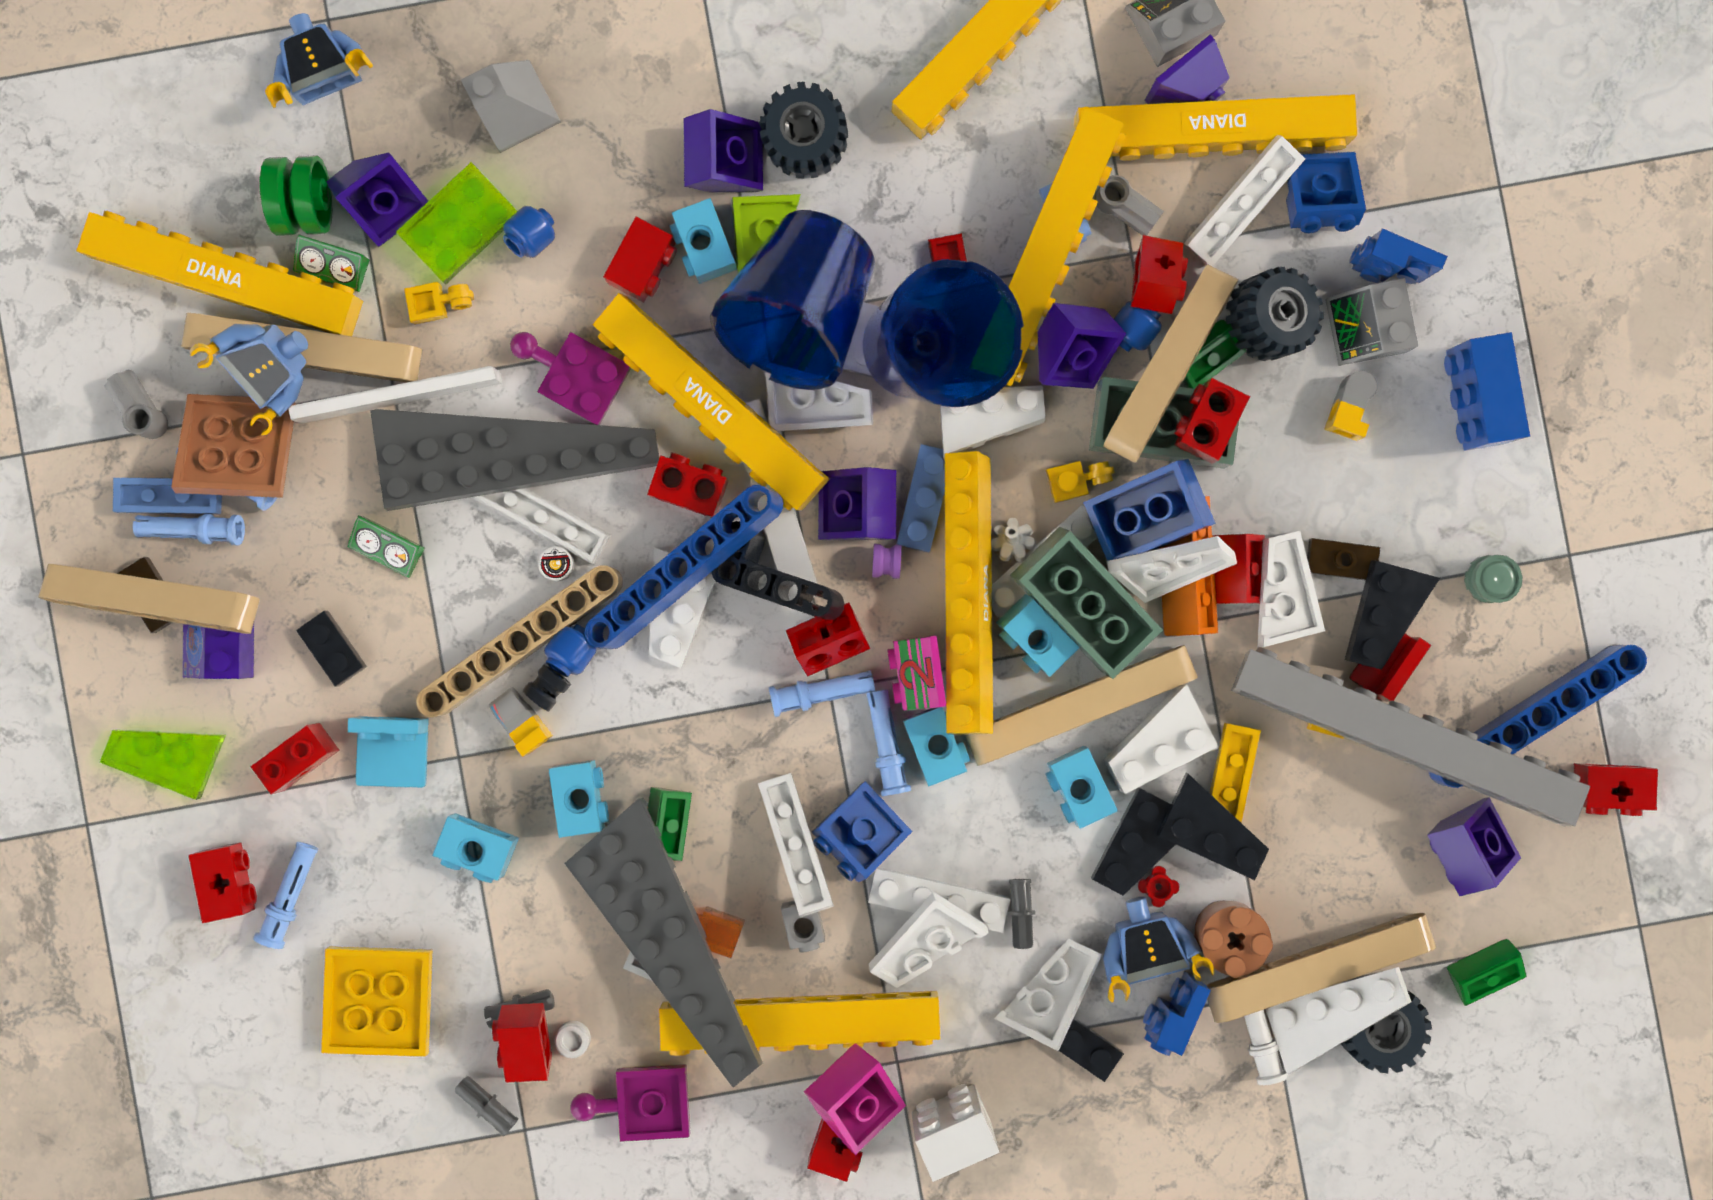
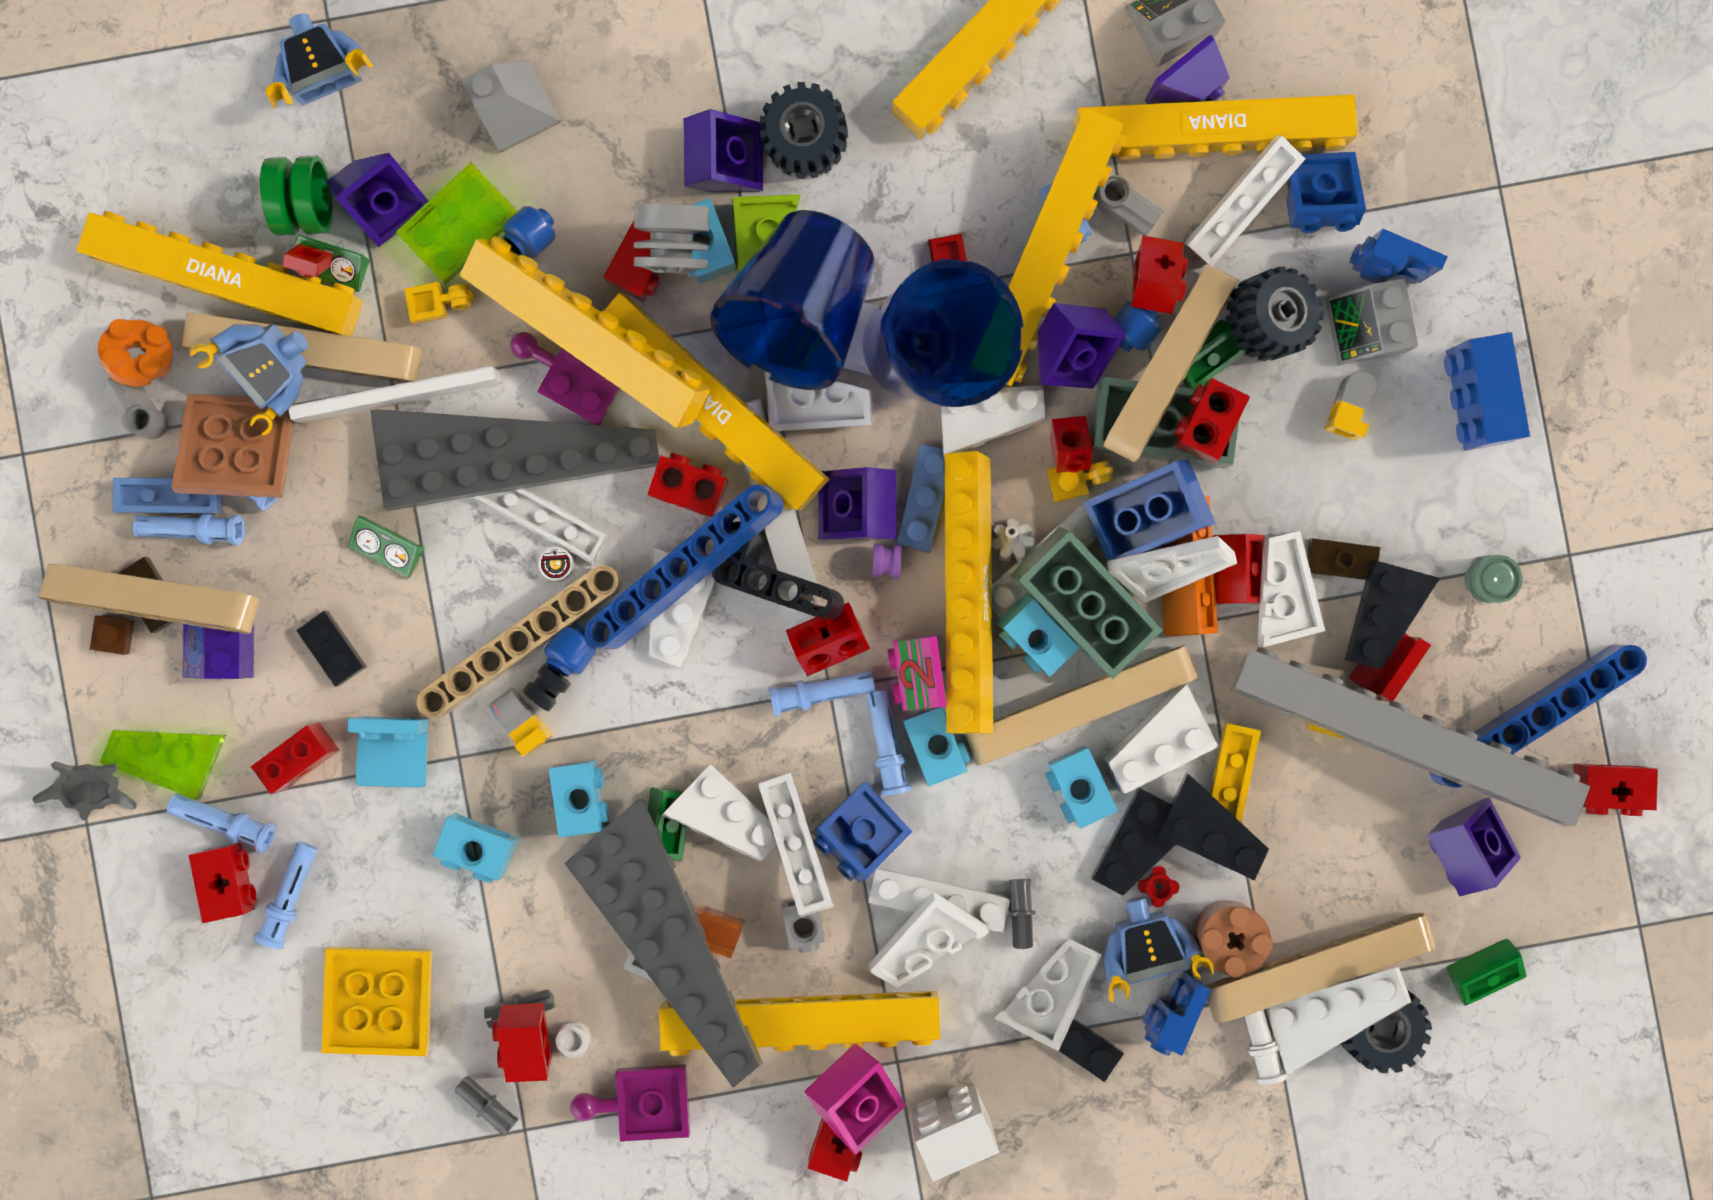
none -> dark grey piece [33,761,137,821]
none -> reddish brown plate [89,615,134,655]
none -> orange plate [98,319,173,387]
none -> light blue pin [167,793,276,853]
none -> red plate [283,243,332,277]
none -> yellow brick [459,237,711,428]
none -> light grey wheel [634,204,709,274]
none -> white wing [661,764,777,862]
none -> red brick [1050,416,1093,473]

